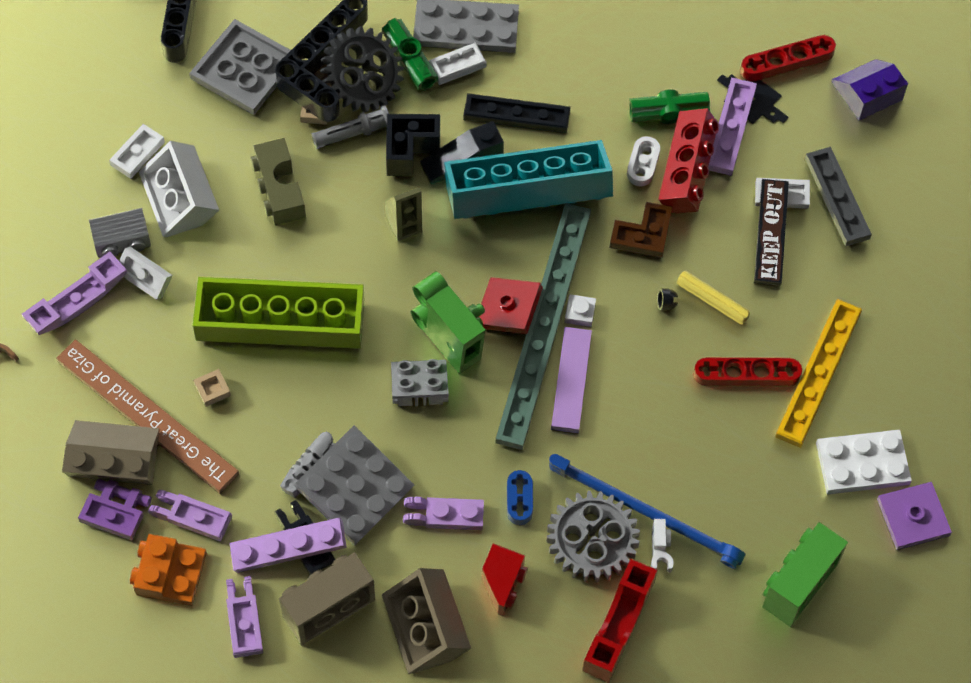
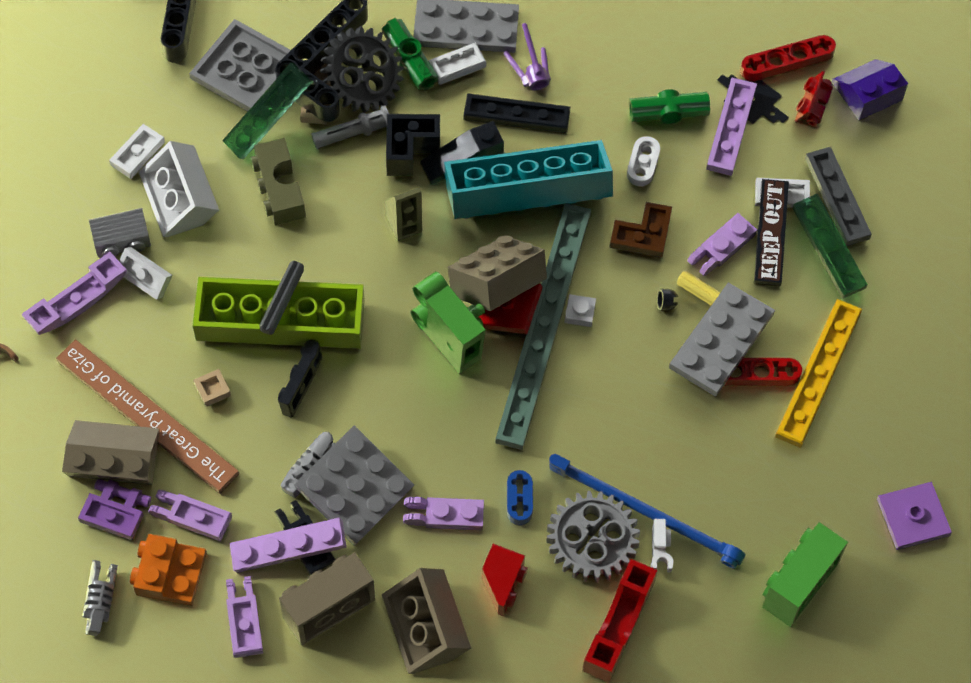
light grey hinge [391,359,449,407] -> none
lavender tile [551,327,592,433] -> none
red brick [658,108,719,214] -> none
white plate [816,429,912,495] -> none
none -> light grey hinge [82,560,118,636]
none -> clear green plate [222,63,312,159]
none -> dark grey axle [259,261,304,335]
none -> black hinge [278,339,323,418]
none -> dark tan brick [448,235,547,311]
none -> medium lavender plant [503,23,551,91]
none -> light grey plate [669,282,775,397]
none -> lavender hinge [687,213,757,276]
none -> clear green plate [792,193,868,299]
none -> red hinge [794,71,833,126]

